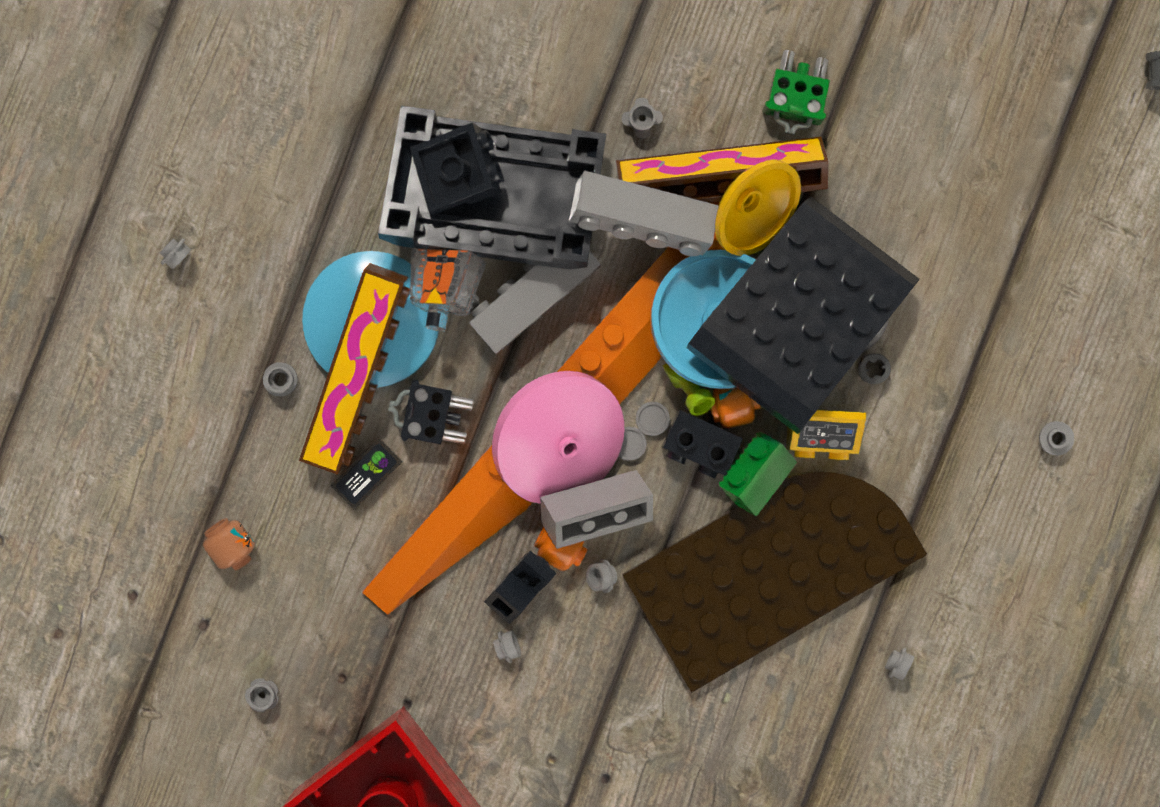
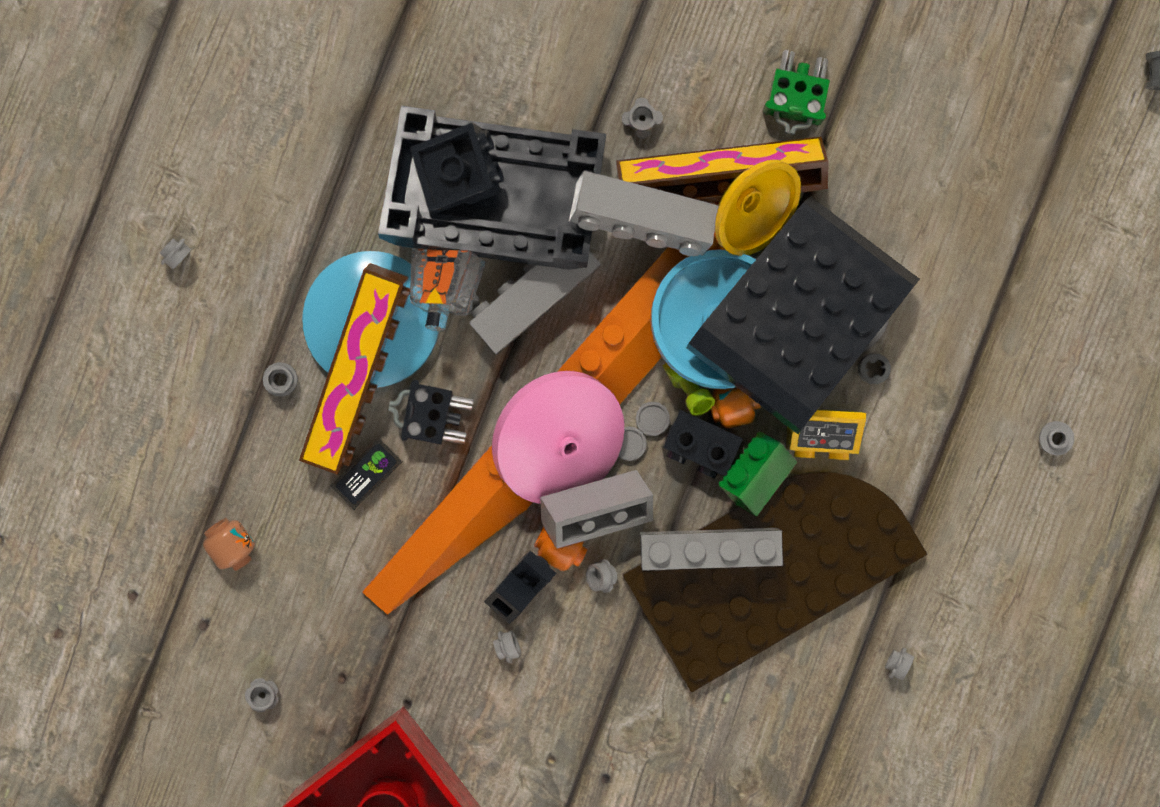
none -> light grey brick [640,528,783,570]

